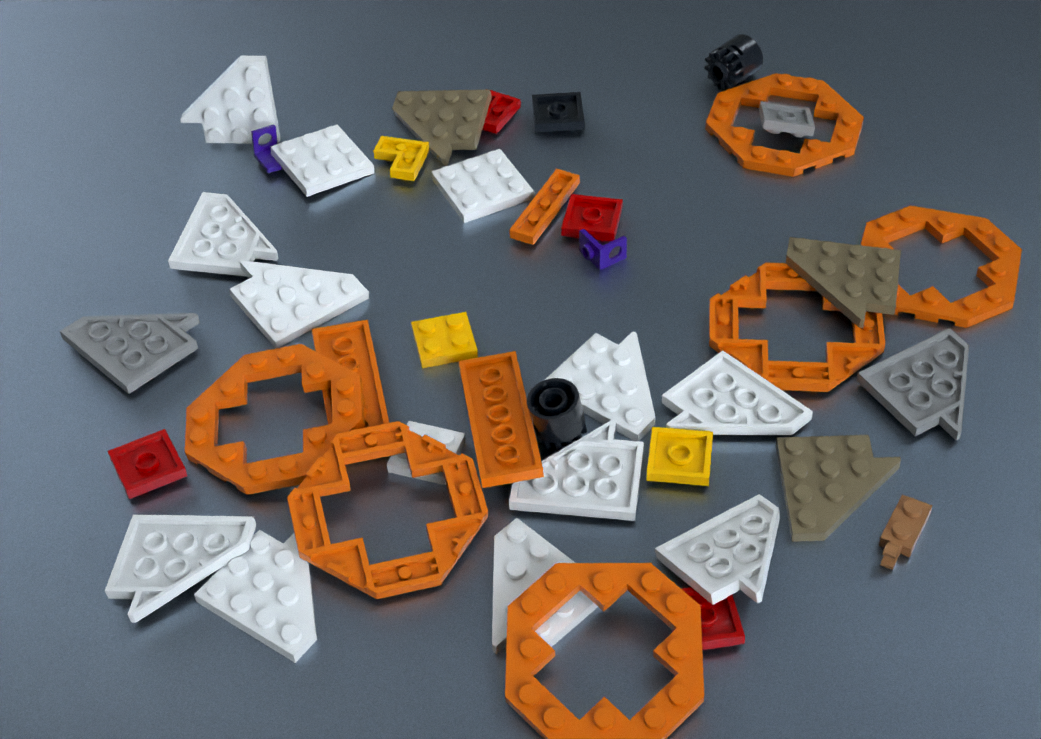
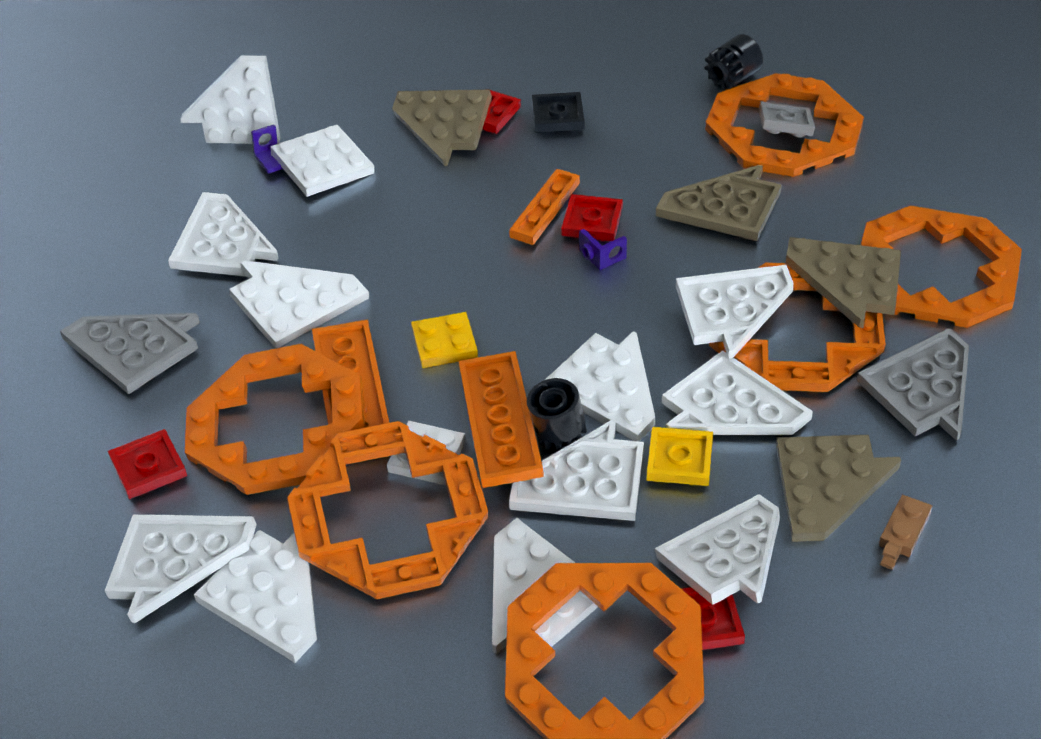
yellow plate [373,136,430,181] -> none
white plate [431,149,534,223] -> none
none -> dark tan wing [656,165,782,241]
none -> white wing [676,265,794,359]

